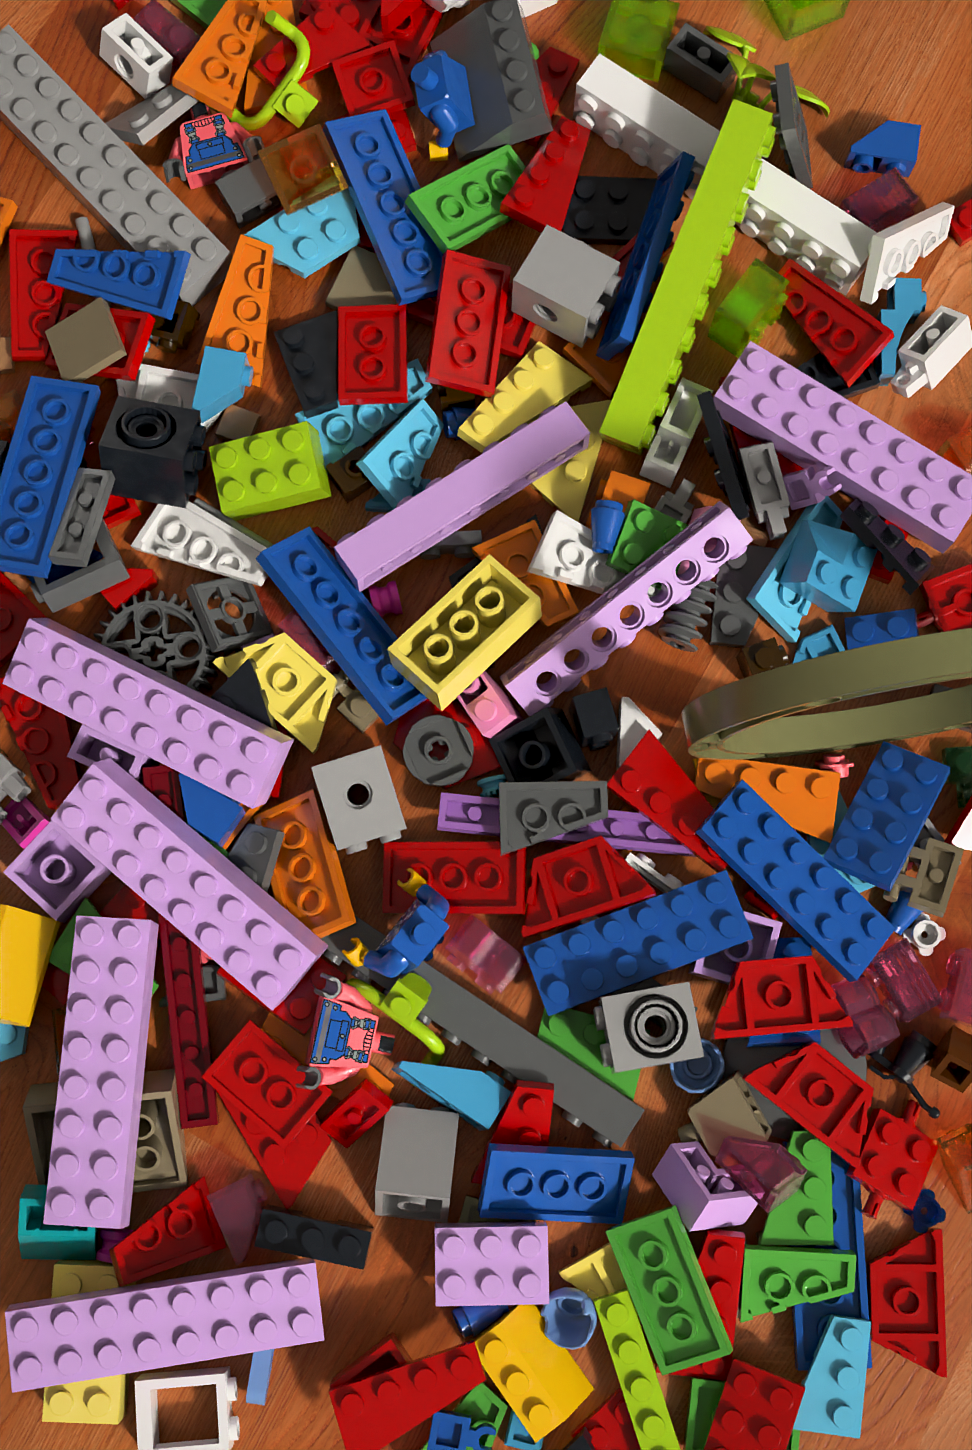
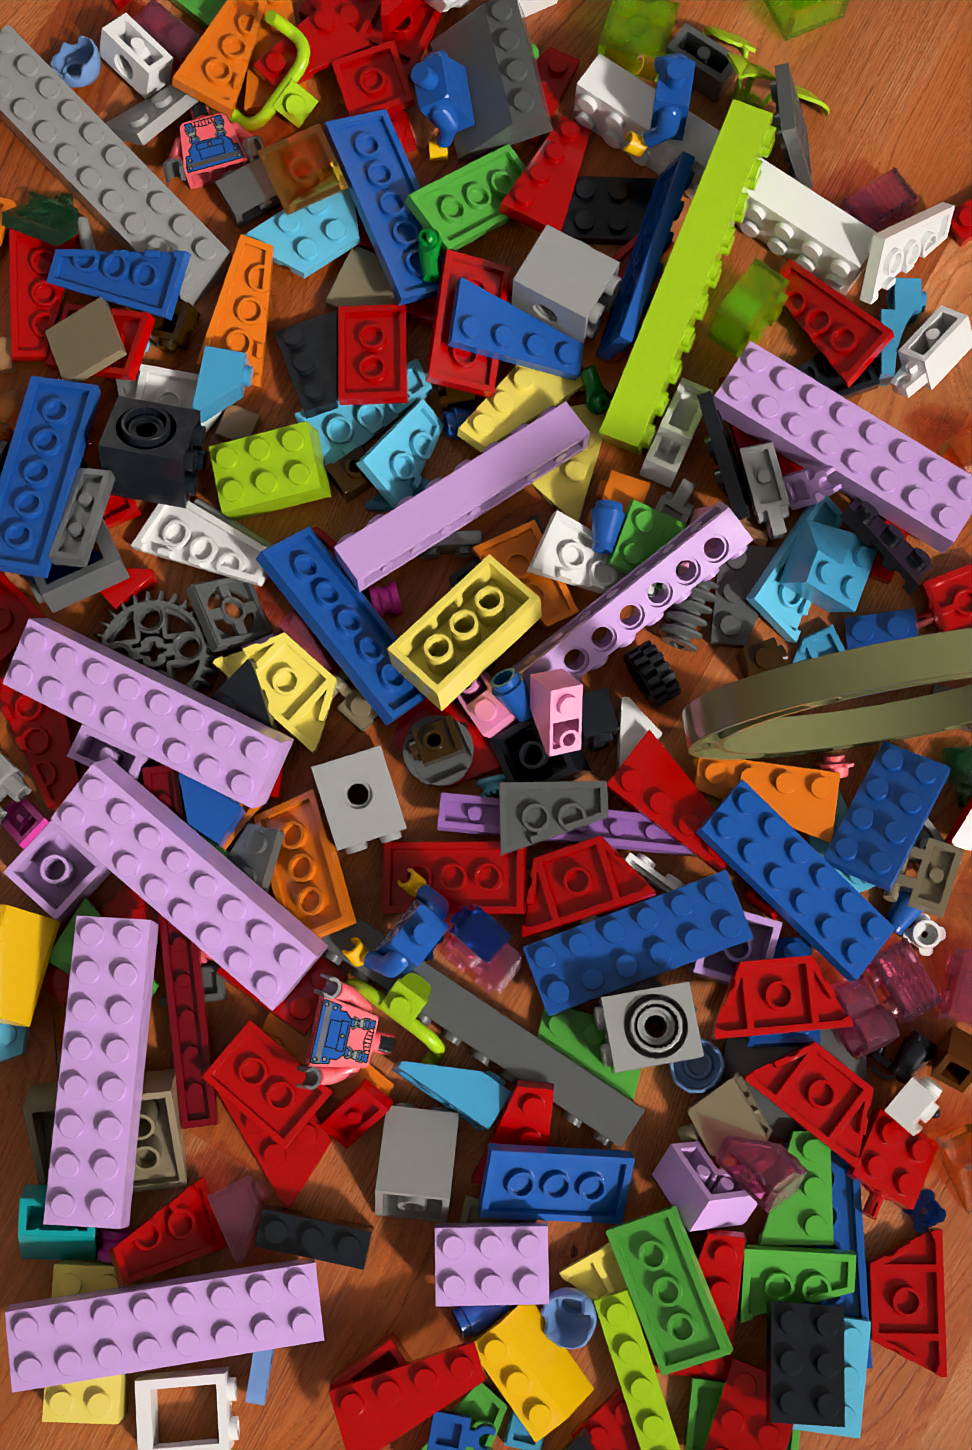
blue slope [844,120,921,178] -> none
none -> clear green slope [2,191,78,246]
none -> medium blue hair [50,35,102,88]
none -> dark brown brick [408,715,465,767]
none -> green arm [418,227,442,282]
none -> blue wing [447,277,584,381]
none -> clear blue slope [448,904,511,964]
none -> blue cone [490,668,533,722]
none -> bright pink slope [530,668,583,757]
none -> green arm [580,365,610,415]
none -> blue torso [623,52,696,158]
none -> black tyre [623,640,681,709]
none -> black plate [766,1301,845,1427]
none -> white brick [884,1075,943,1136]

